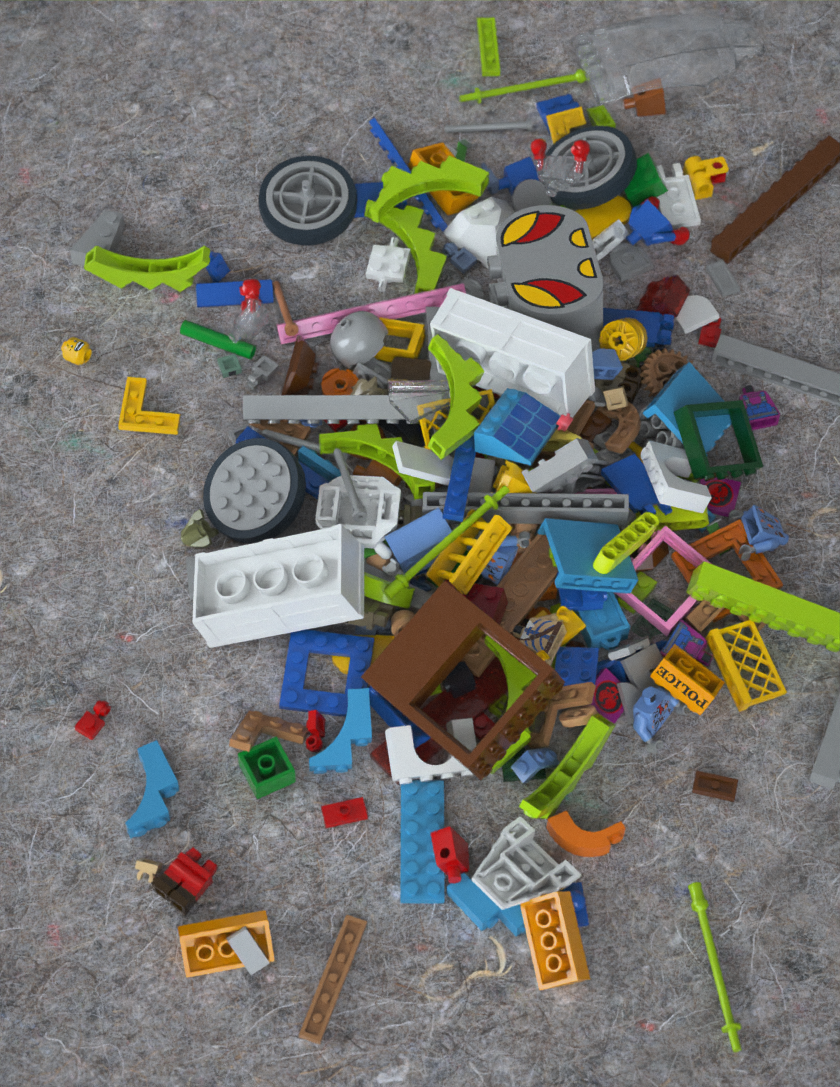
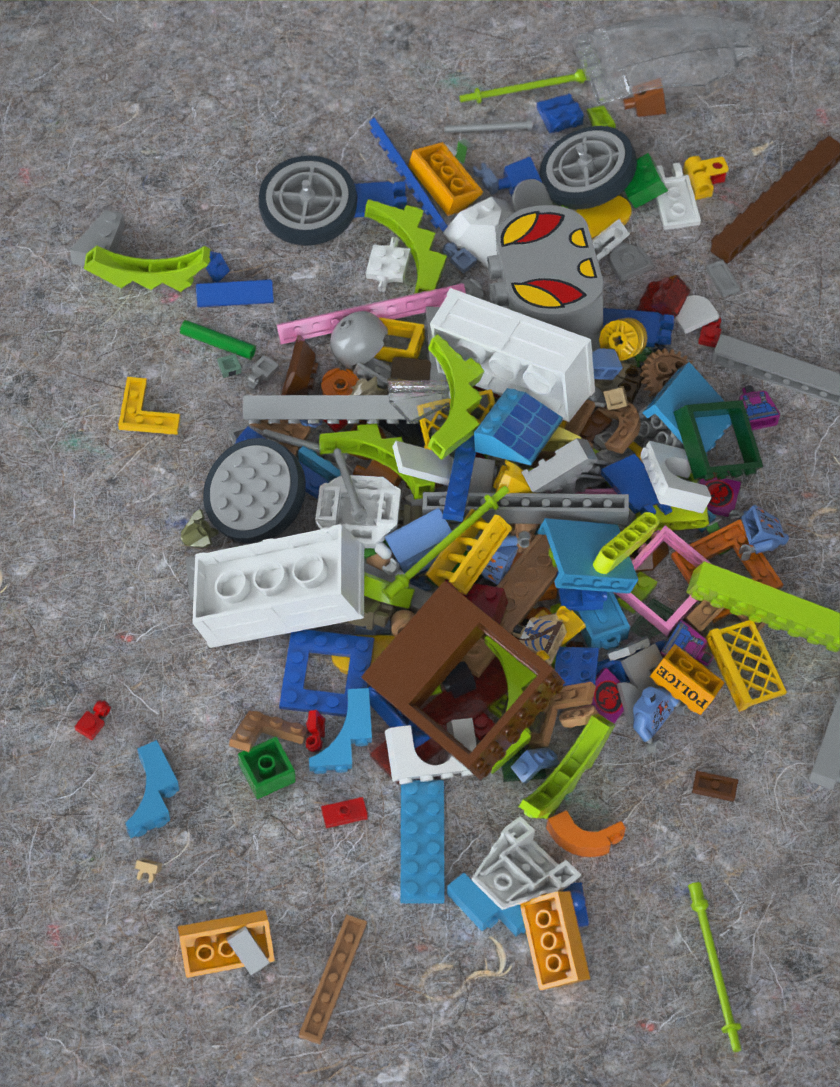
yellow head [61,337,92,365] -> none
red hips [152,847,217,915] -> none
clear torso [228,279,270,344] -> none
nougat bar [272,281,299,336] -> none
lime arch [370,156,489,223] -> none
red torso [431,826,470,883] -> none
lime plate [477,17,500,77] -> none
clear torso [530,138,590,197] -> none
yellow tile [546,106,586,145] -> none
coral plate [556,413,573,432] -> none
blue torso [625,196,690,246] -> none

